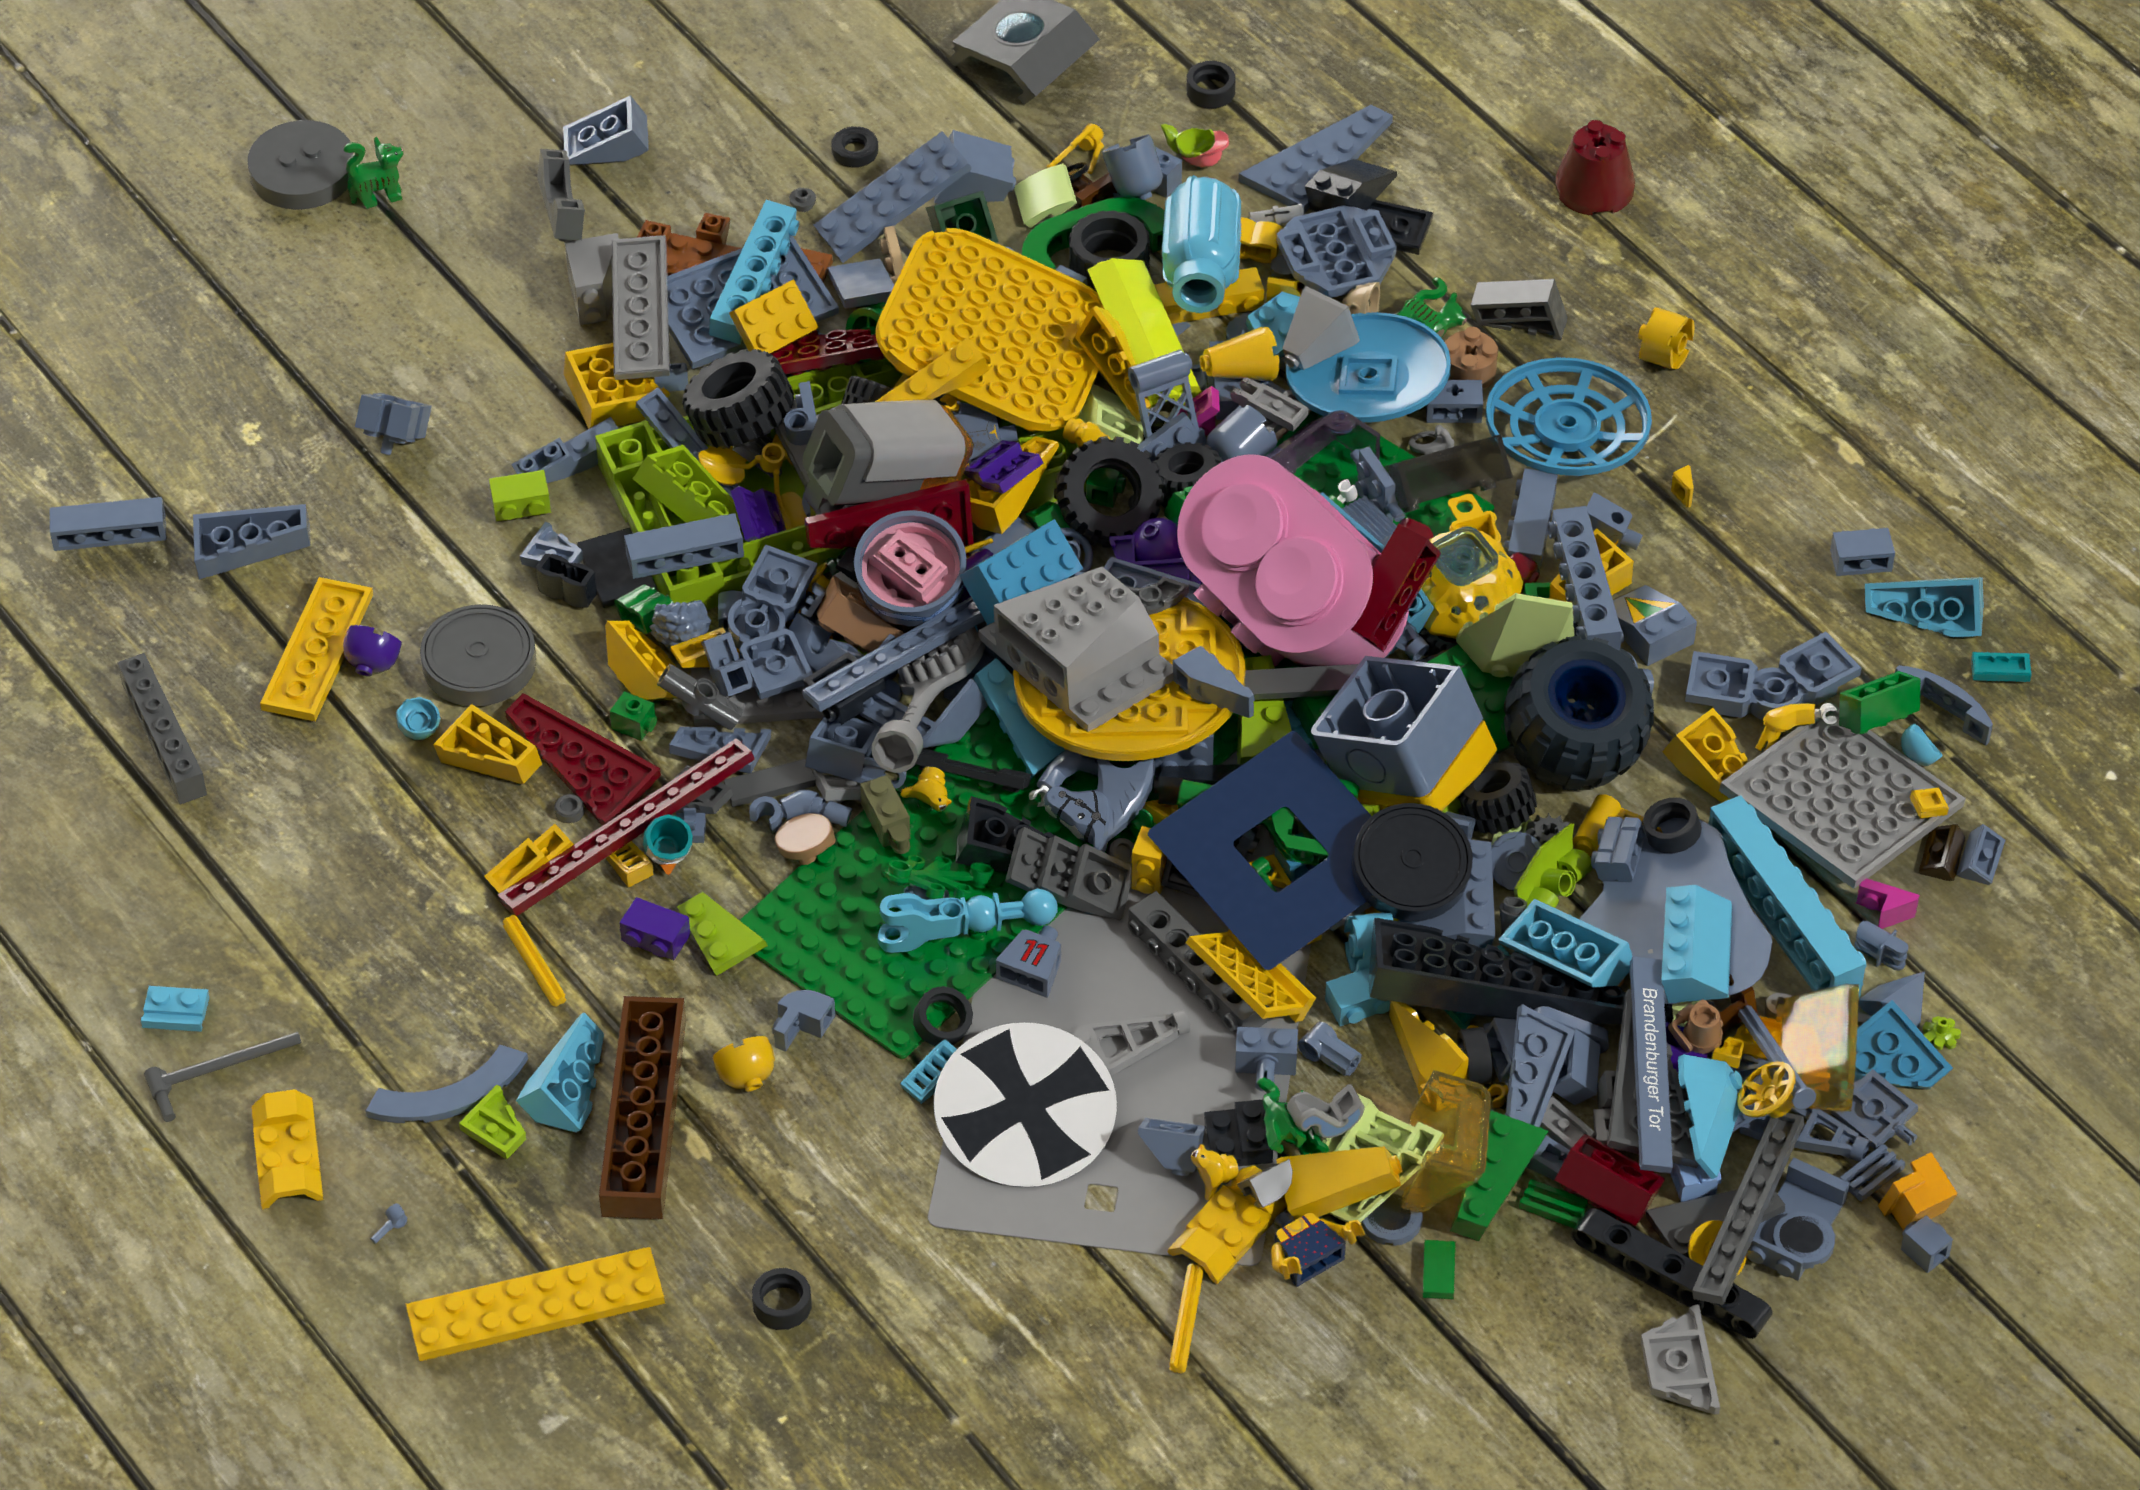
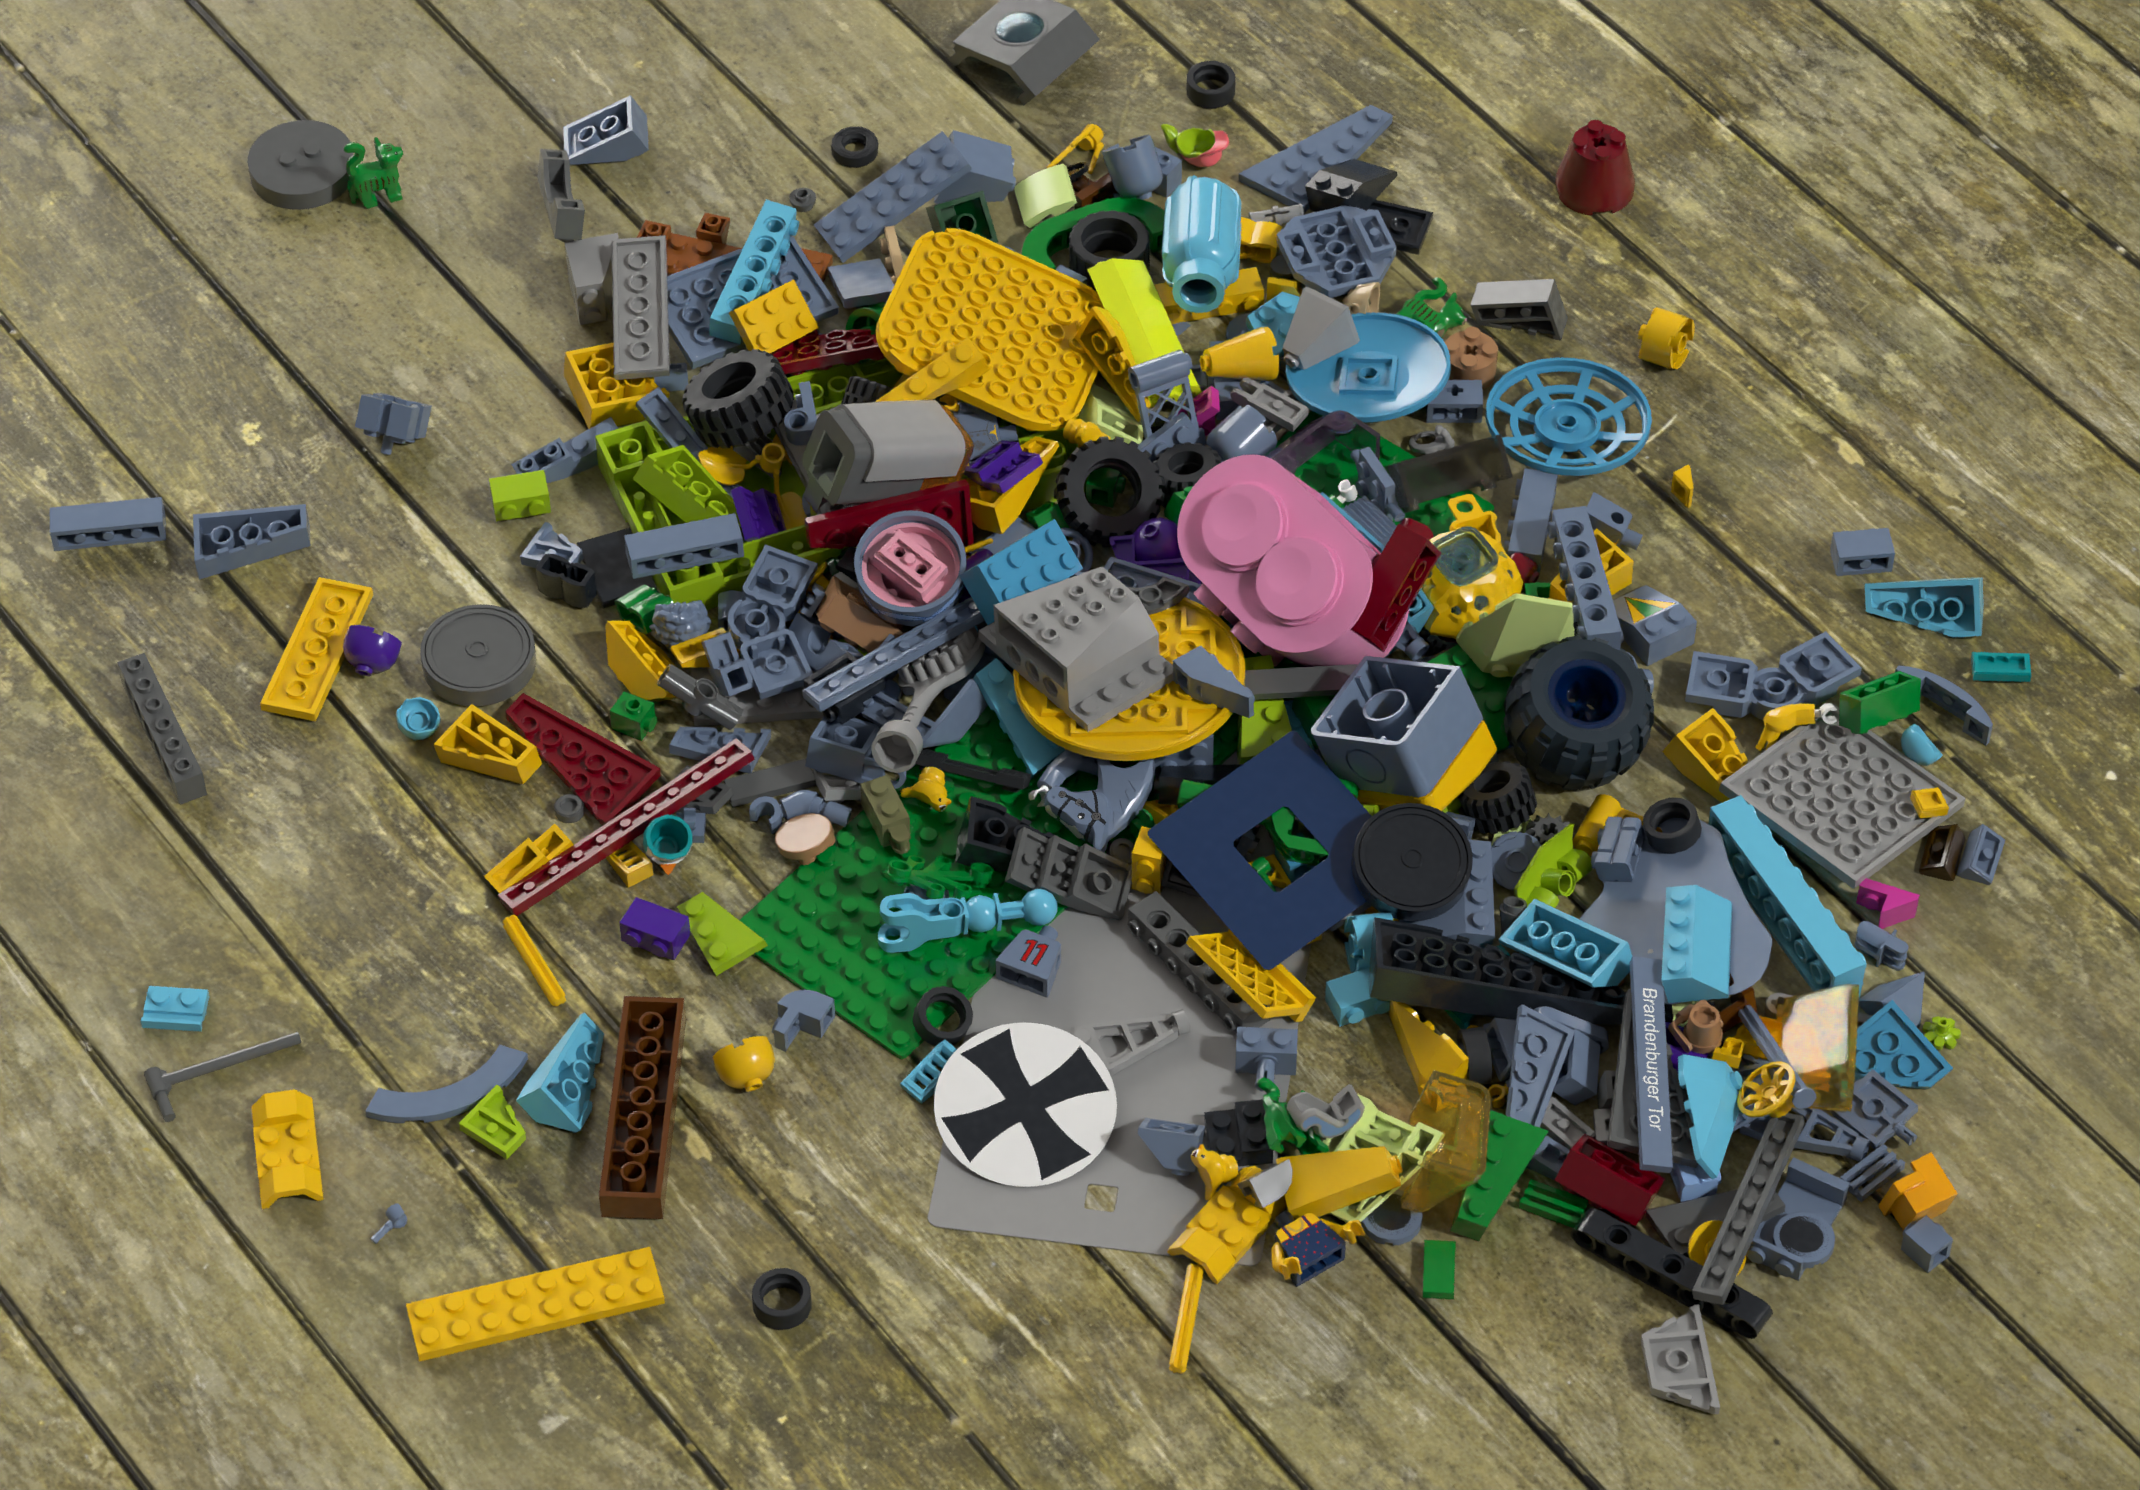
sand blue piece [1298,1022,1362,1076] -> none

